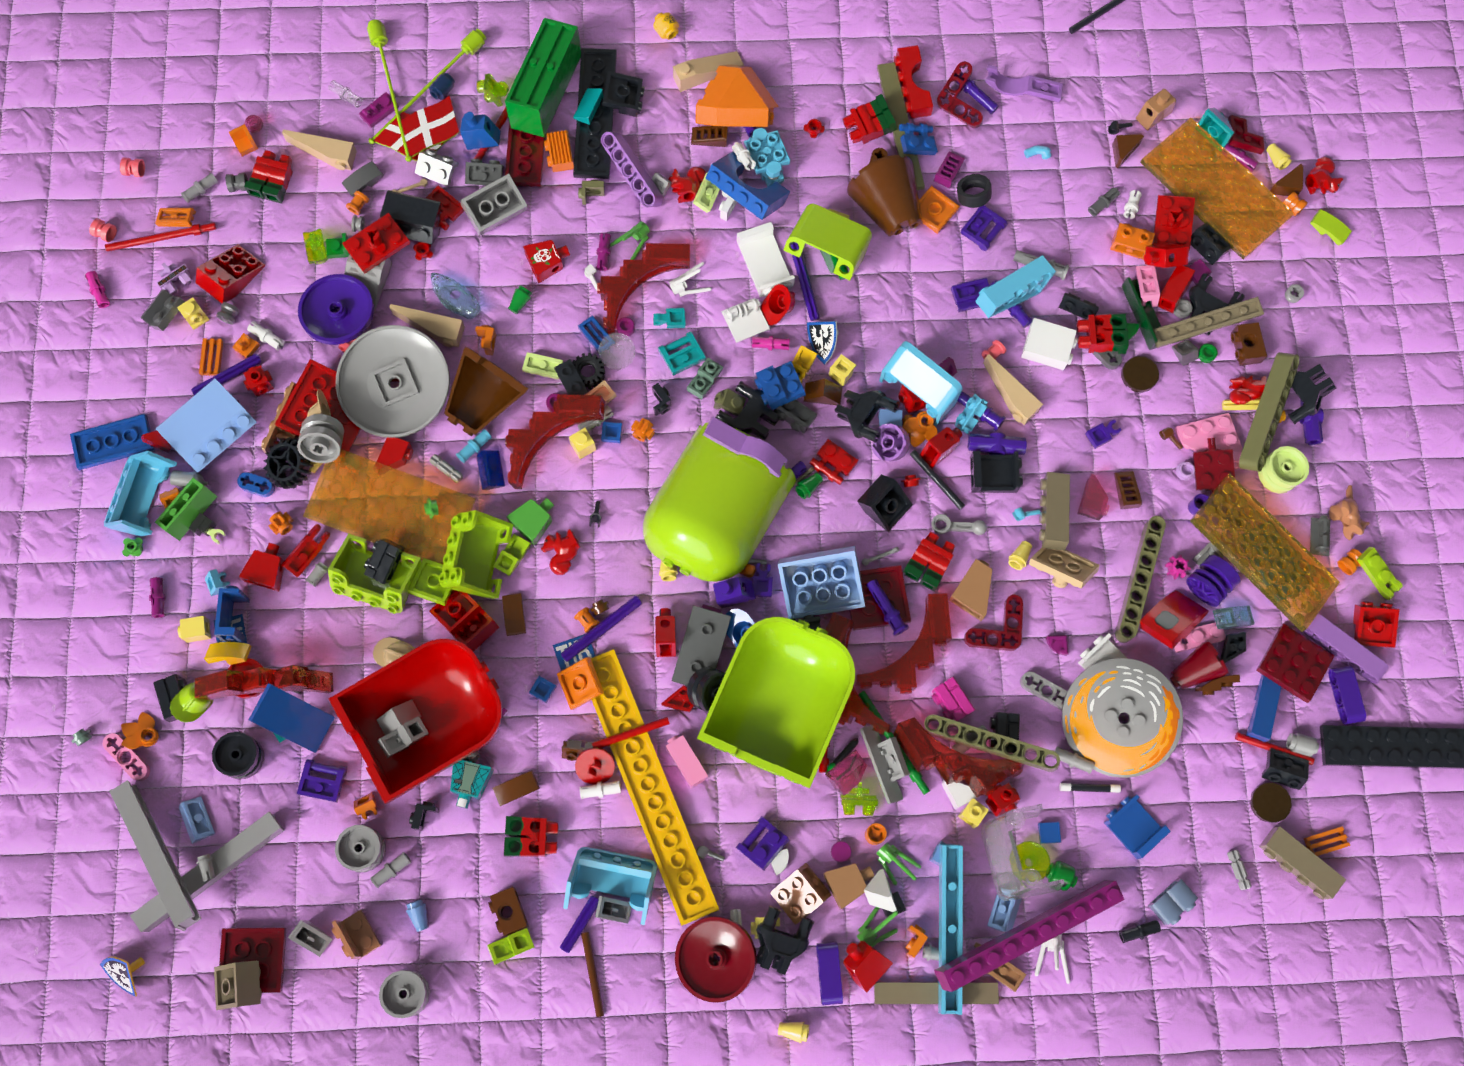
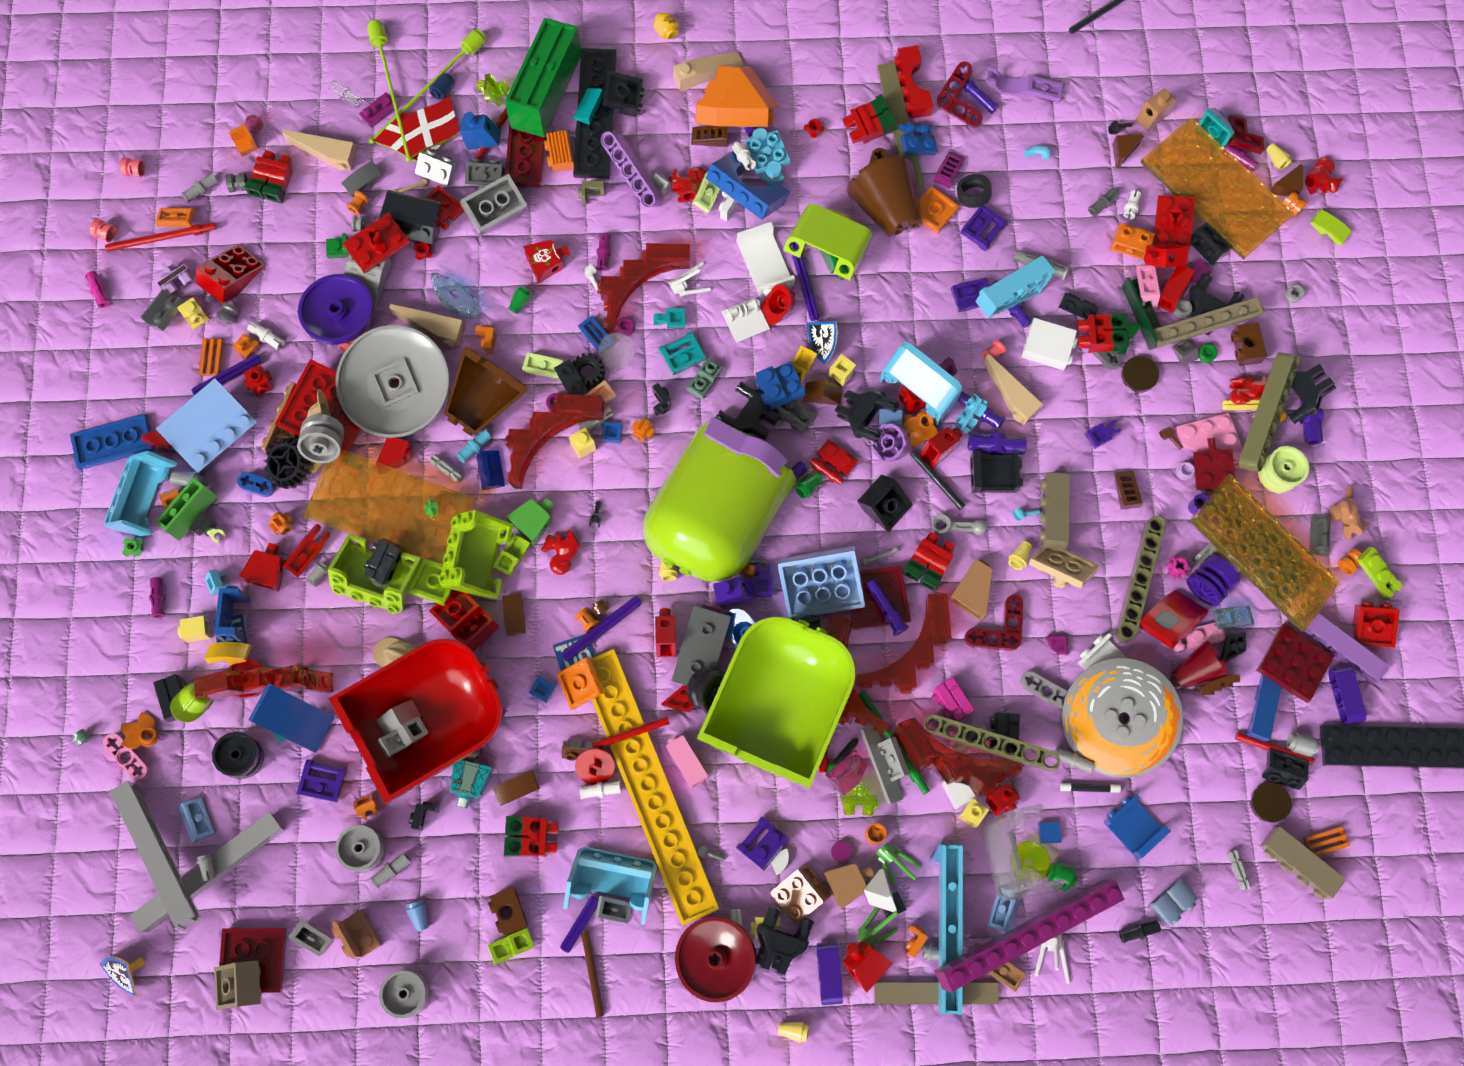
clear neon green hips [303,229,328,265] -> none
bright green plant [610,221,650,267] -> none
olive bracket [713,389,746,416] -> none
dark pink pin [752,336,790,351] -> none
red plate [901,474,921,487] -> none
clear pink slope [1077,474,1109,521] -> none

